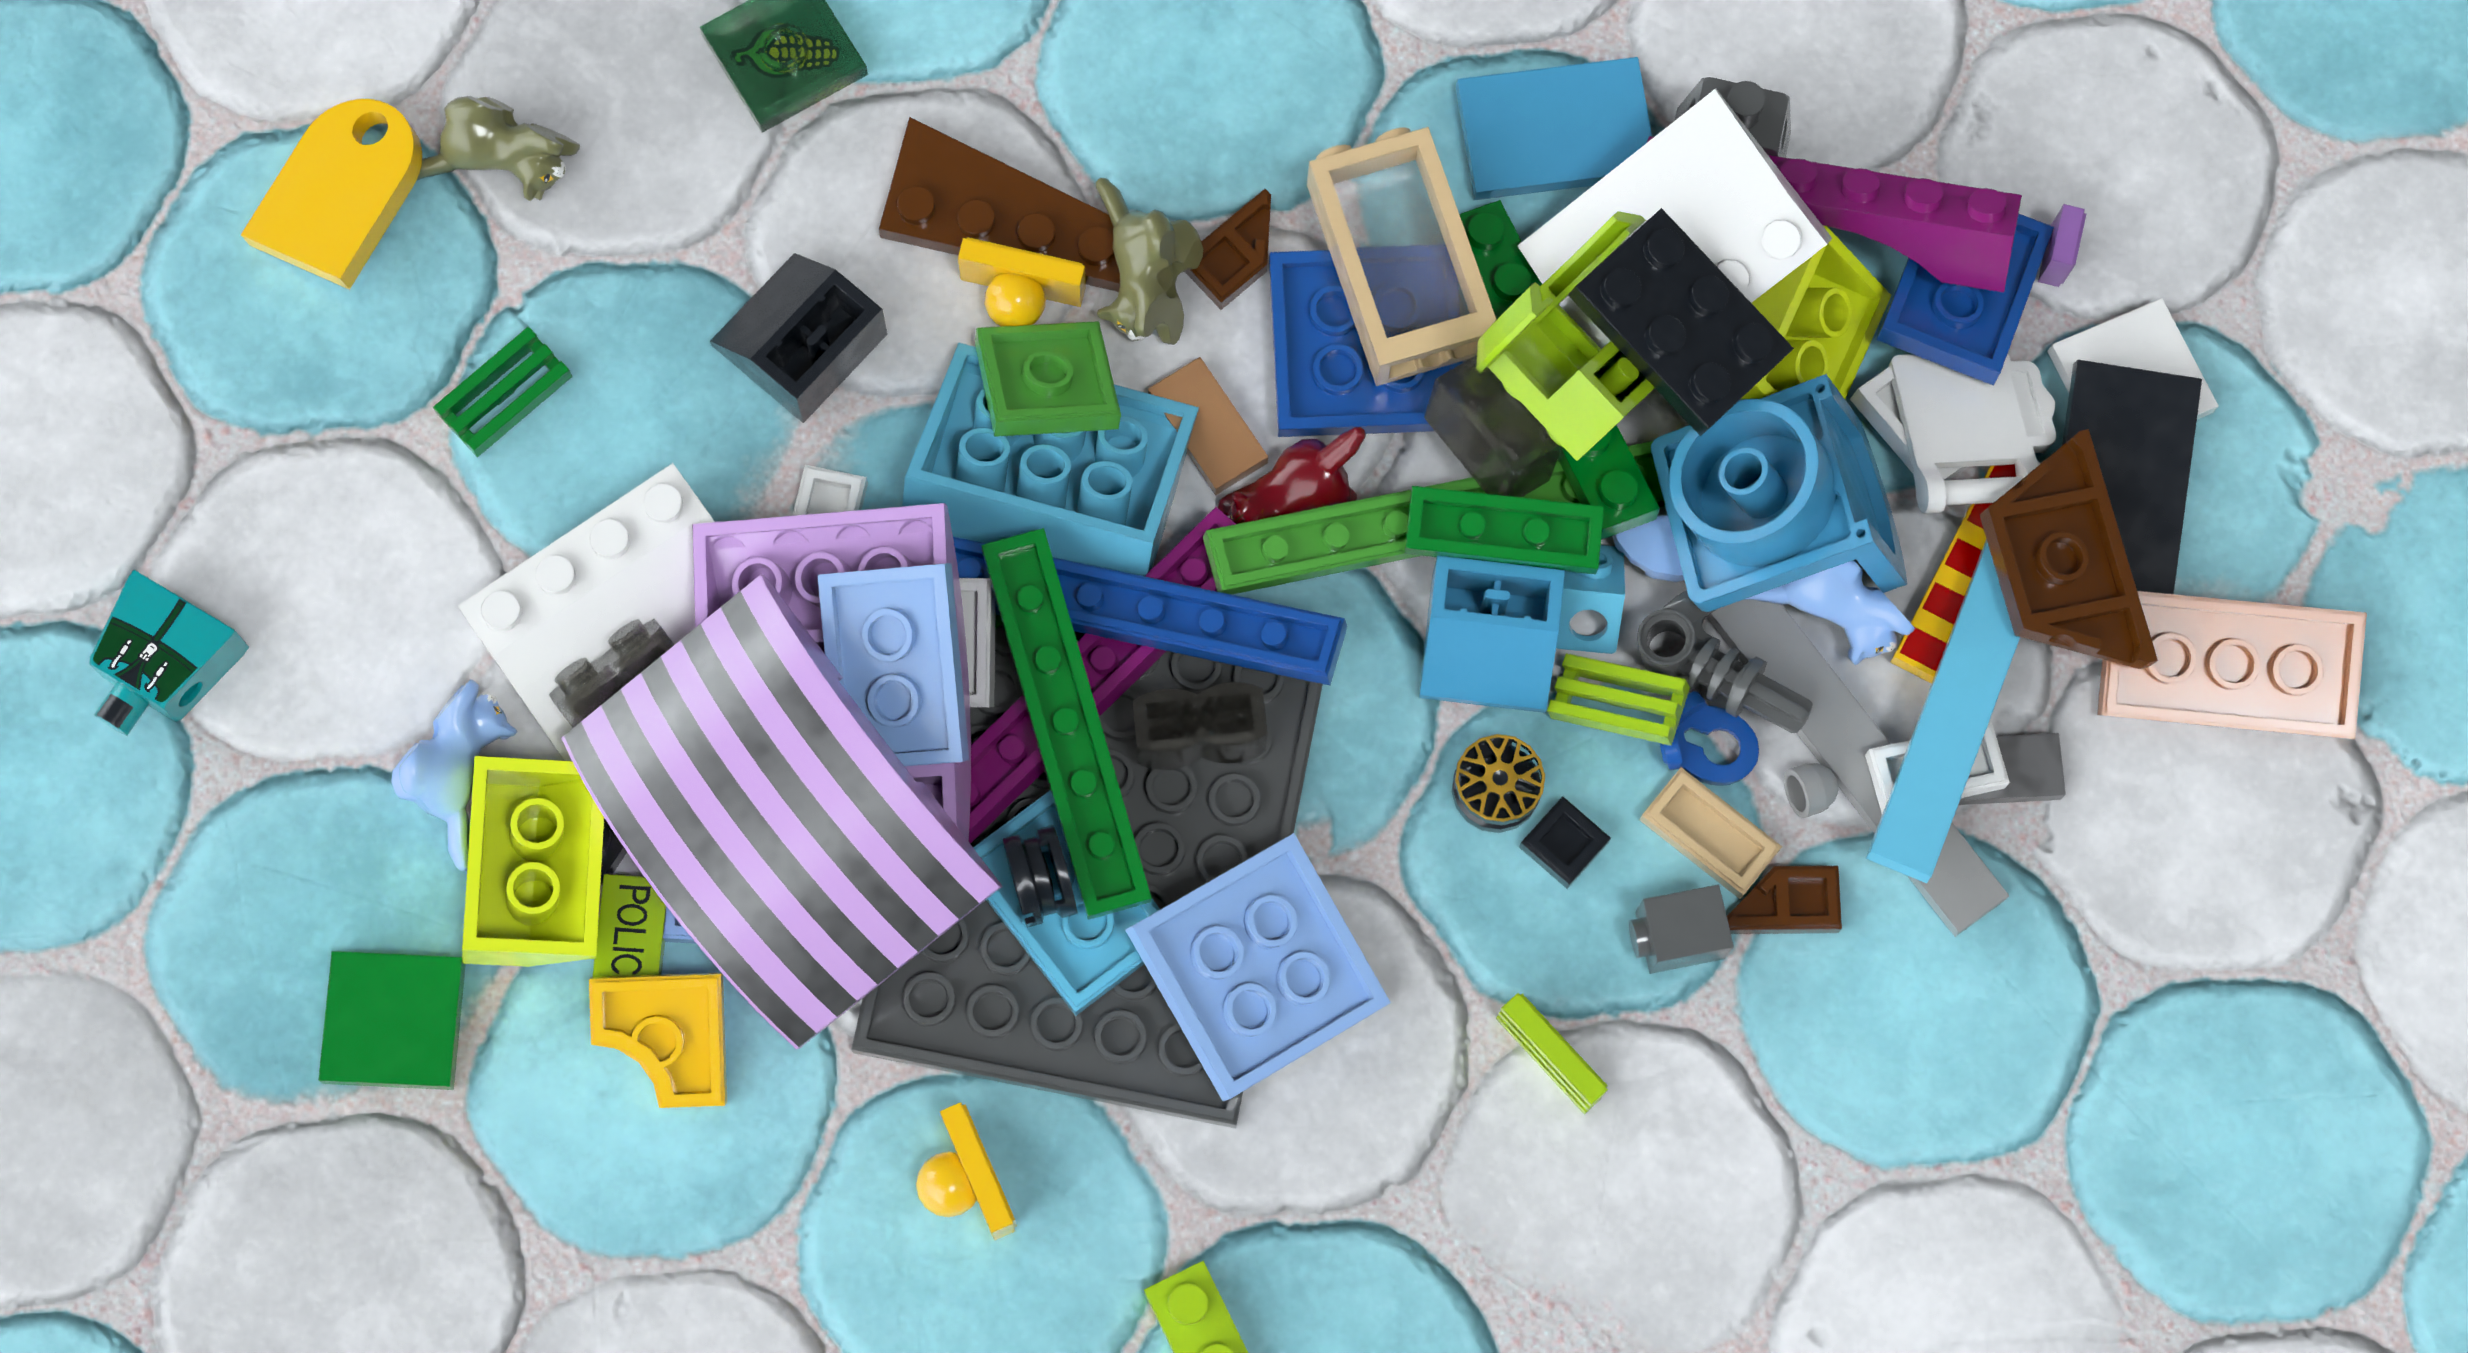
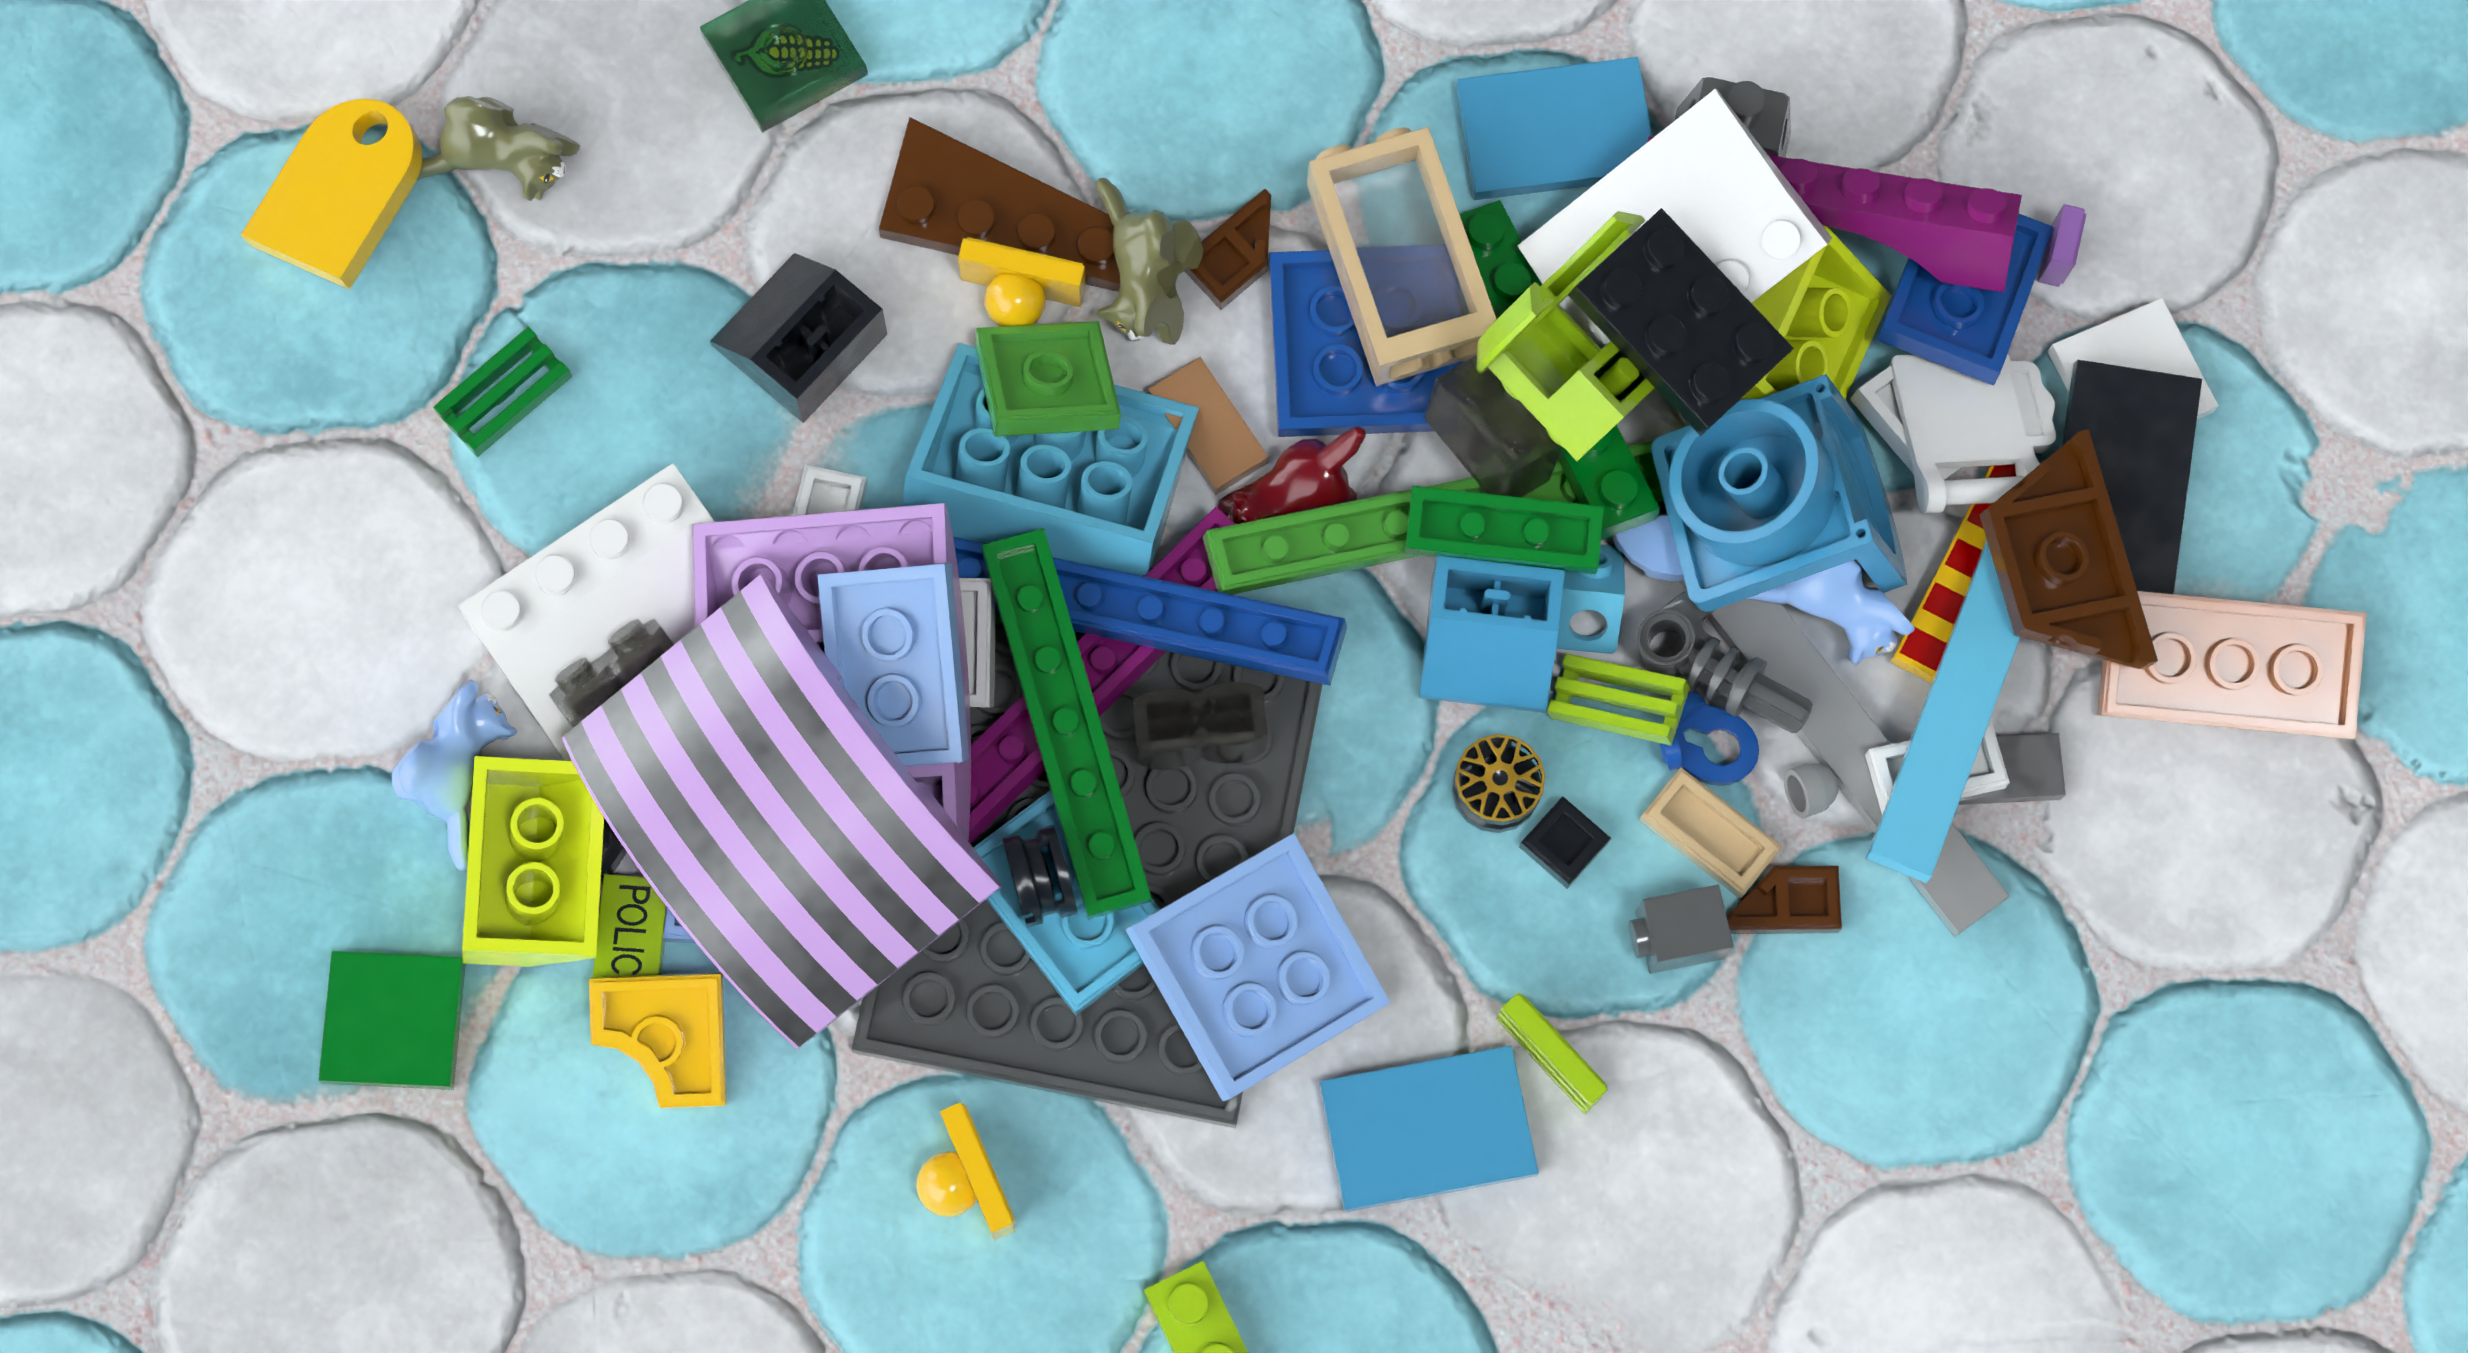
teal torso [89,570,249,736] -> none
none -> dark azure tile [1319,1045,1539,1213]

